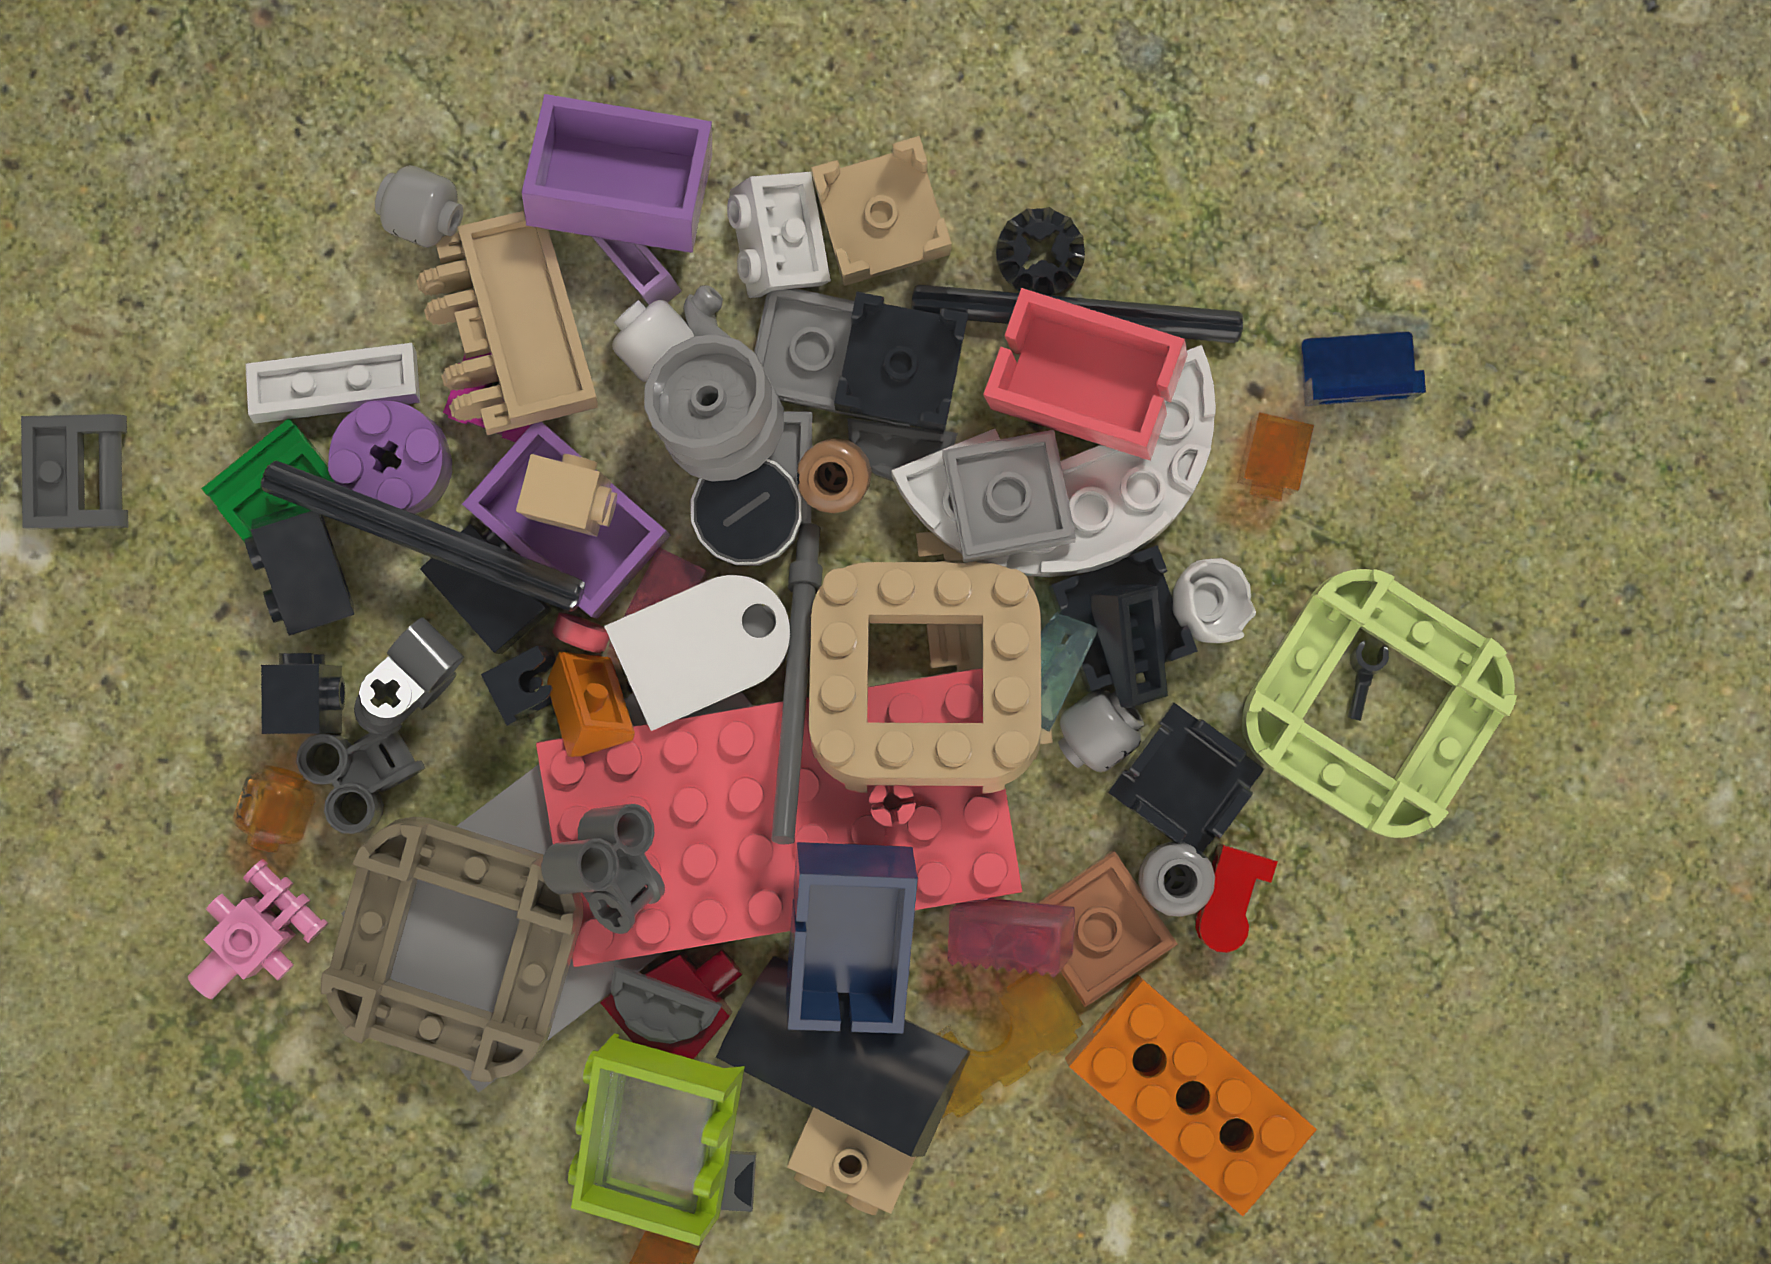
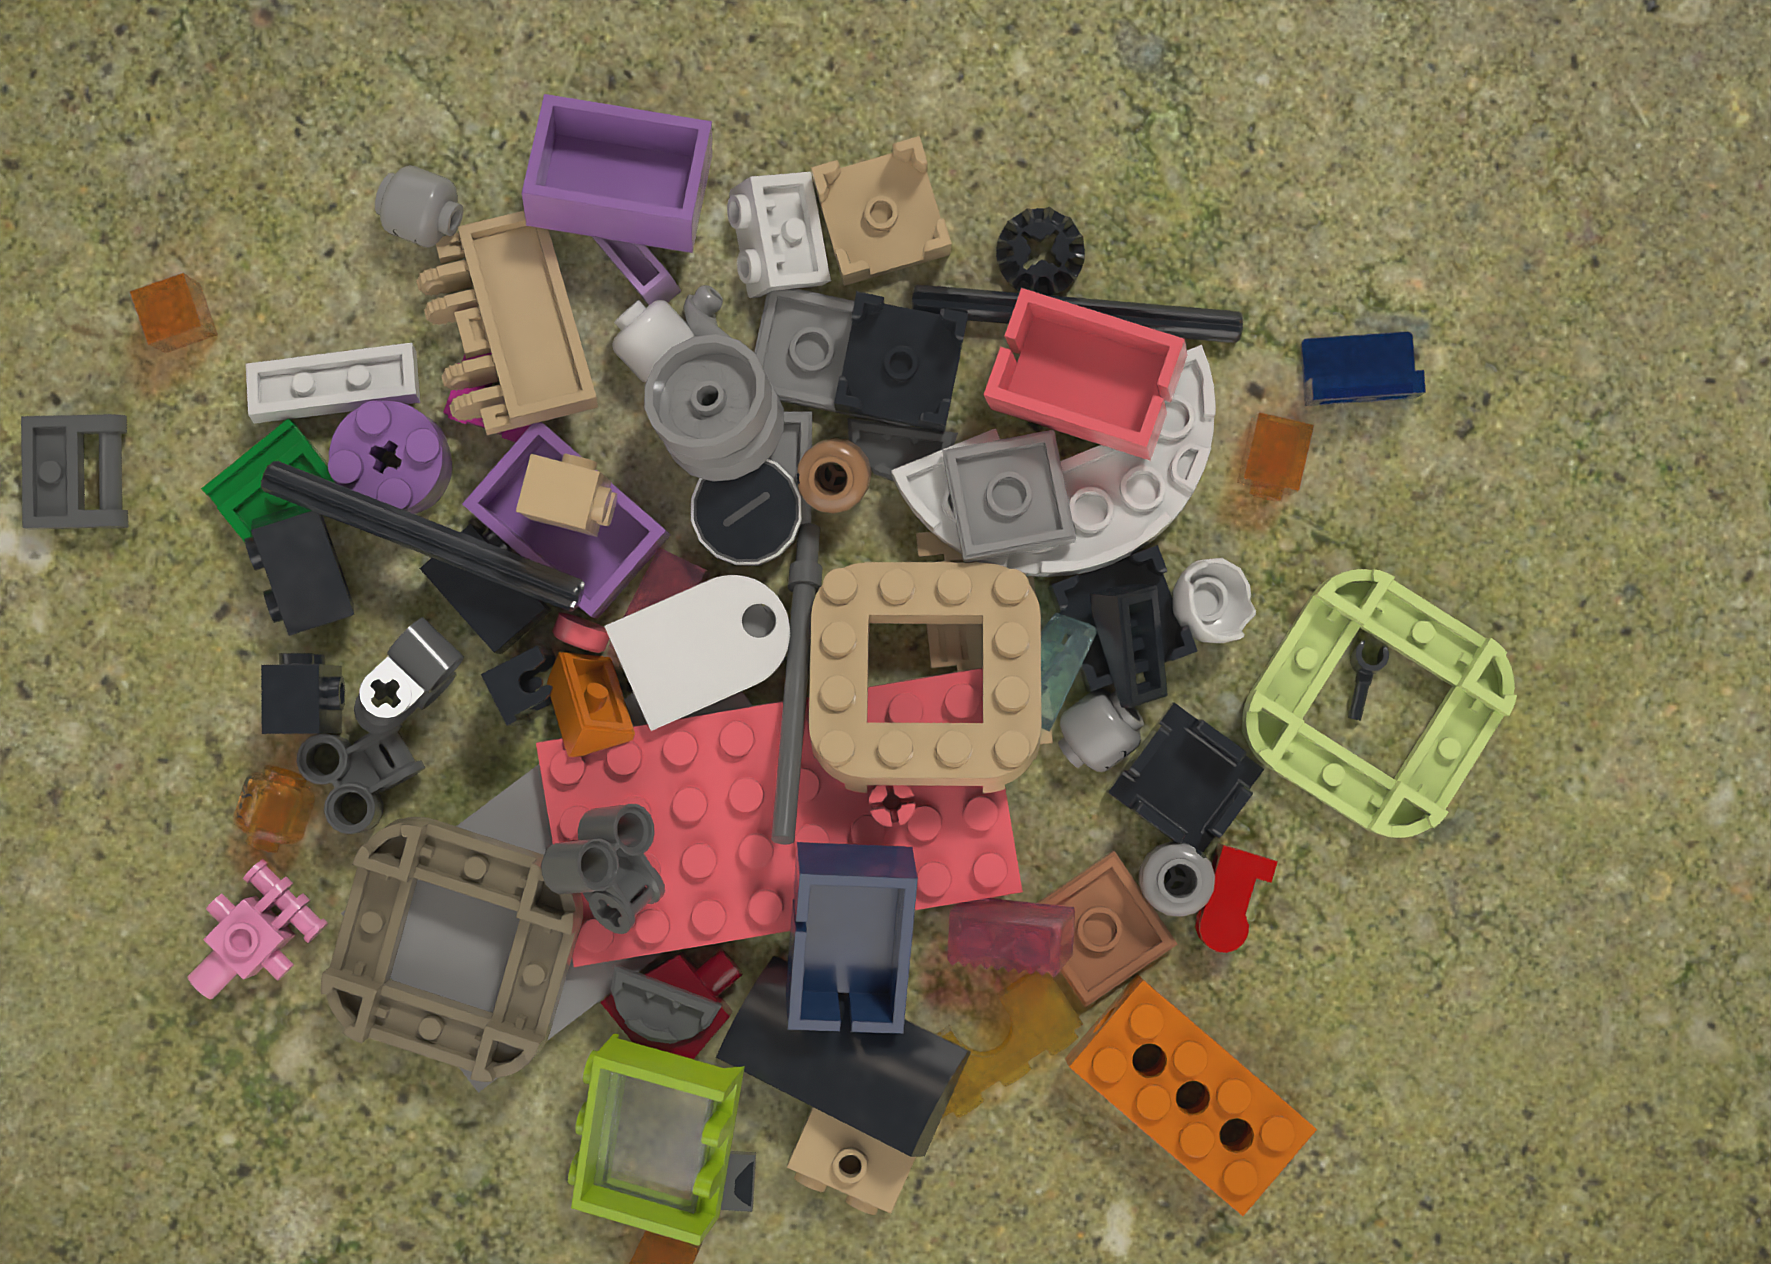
none -> clear orange brick [130,273,218,353]

